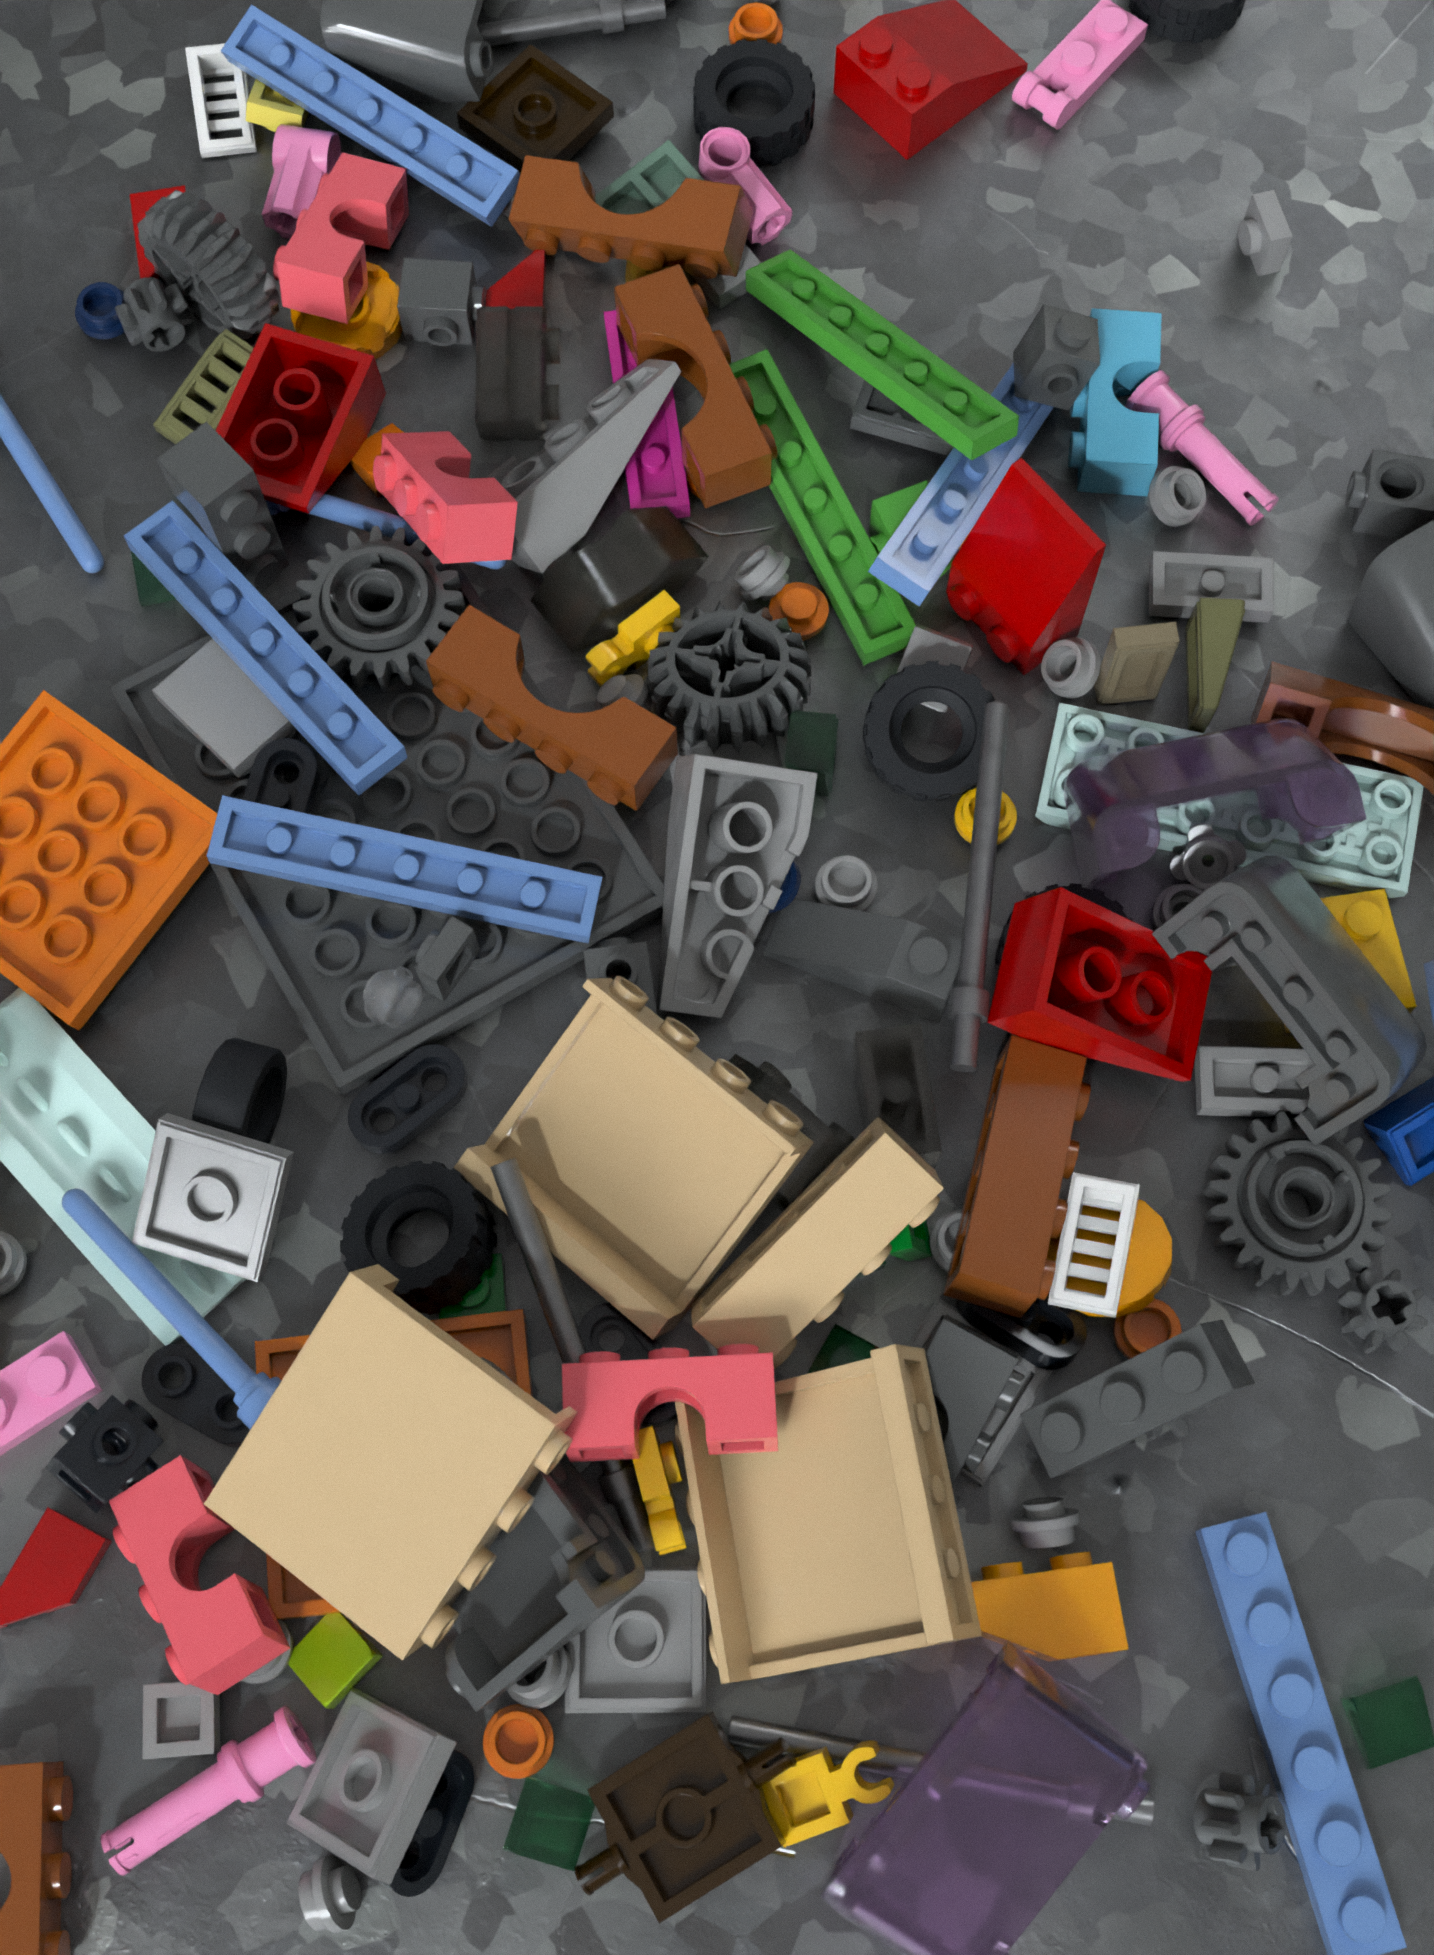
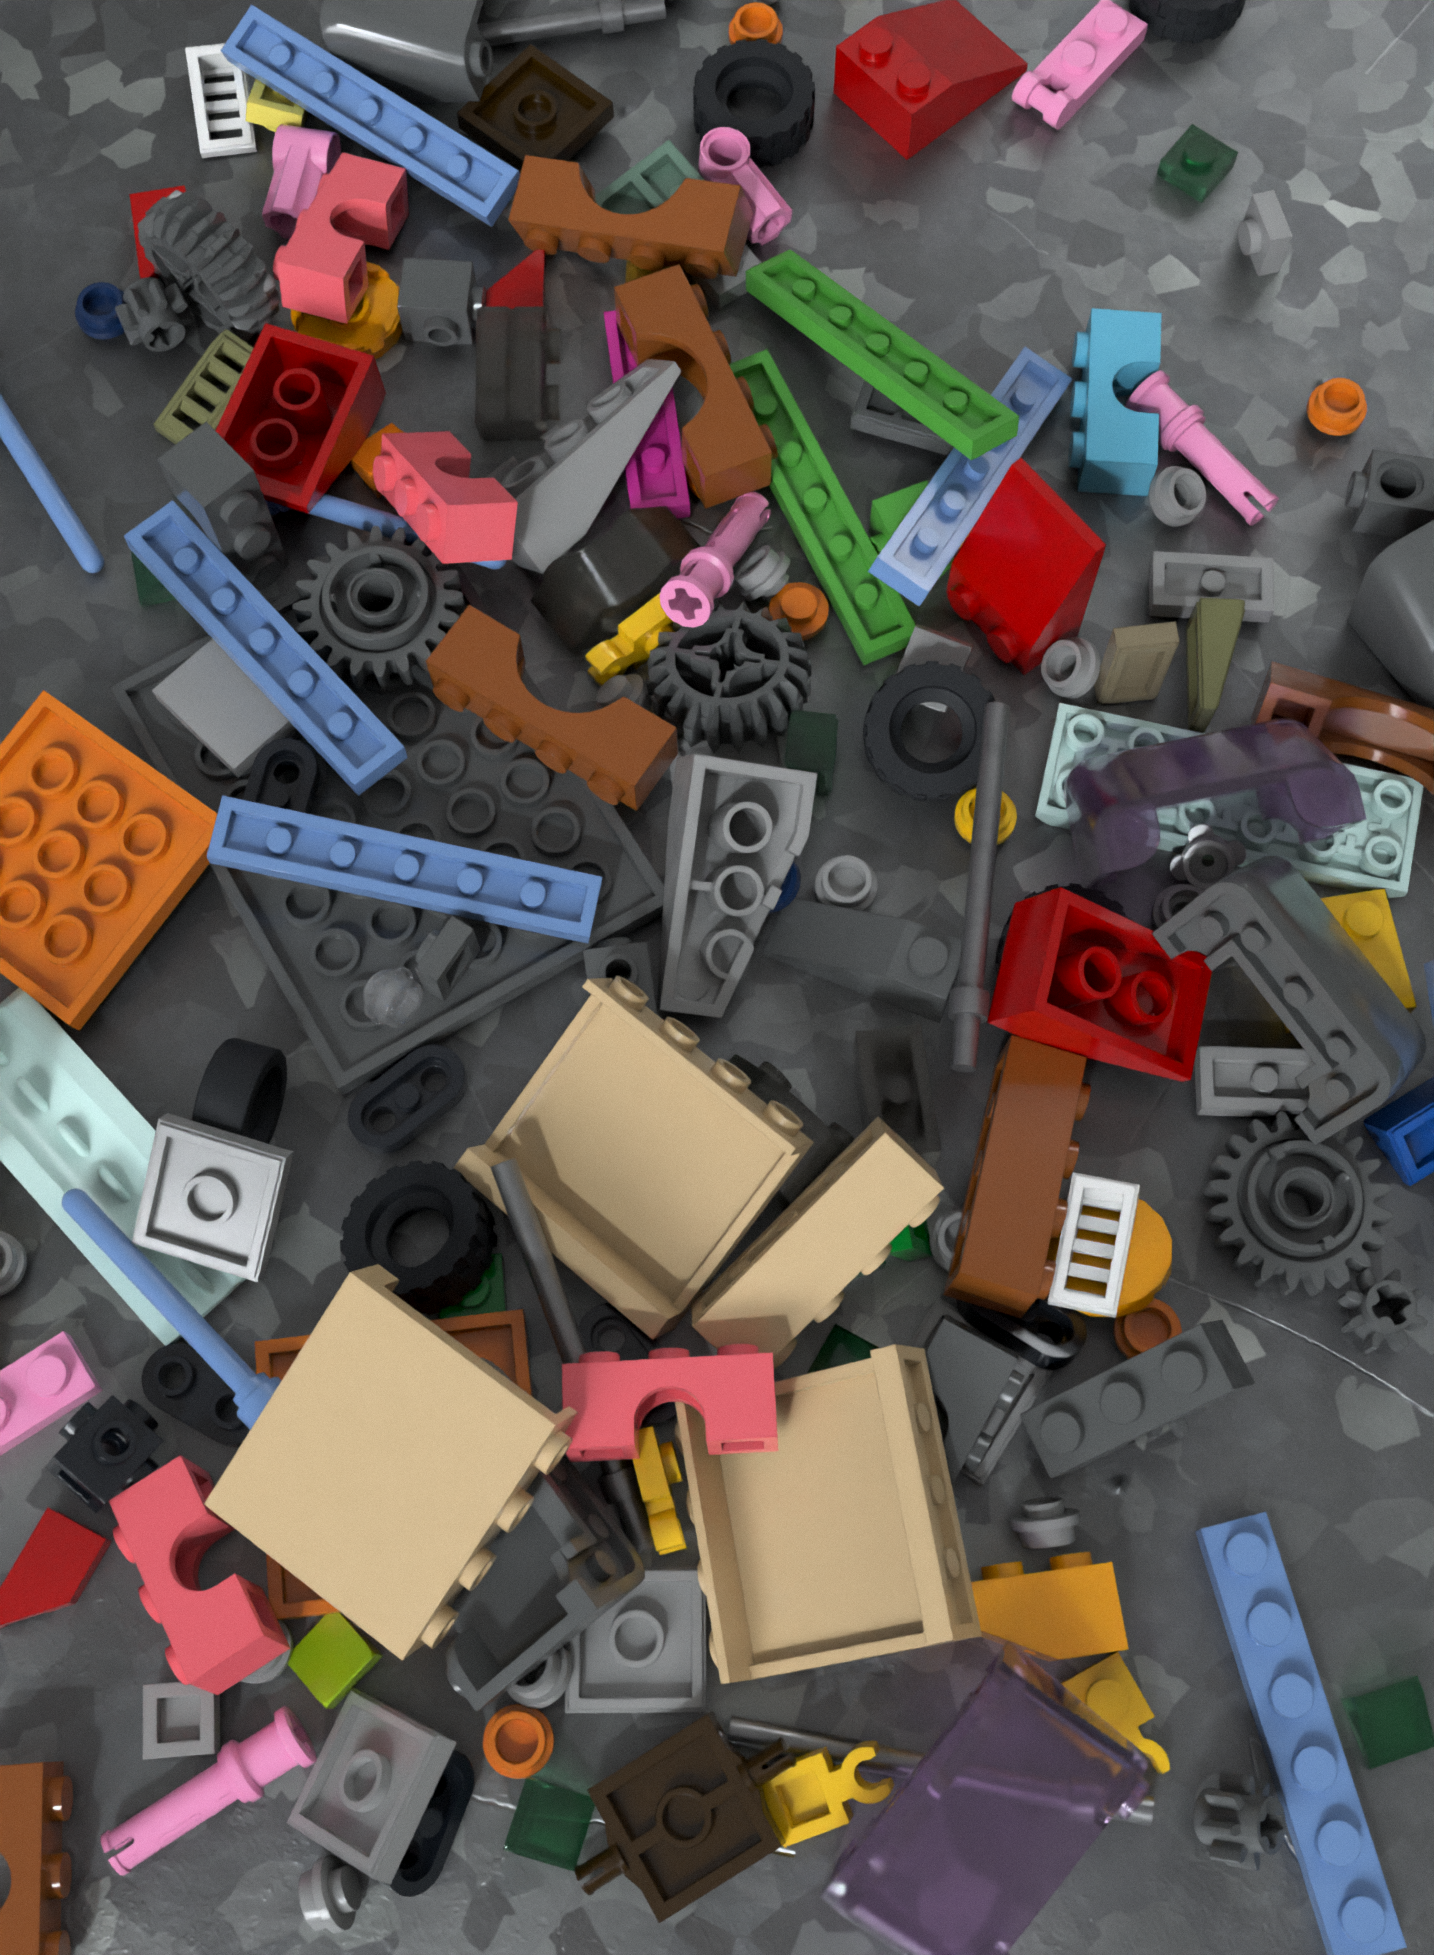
dark grey brick [1013,304,1100,410] -> none
none -> bright pink pin [659,492,771,628]
none -> yellow plate [1054,1652,1170,1792]
none -> clear green plate [1157,124,1238,203]
none -> orange plate [1307,378,1367,436]

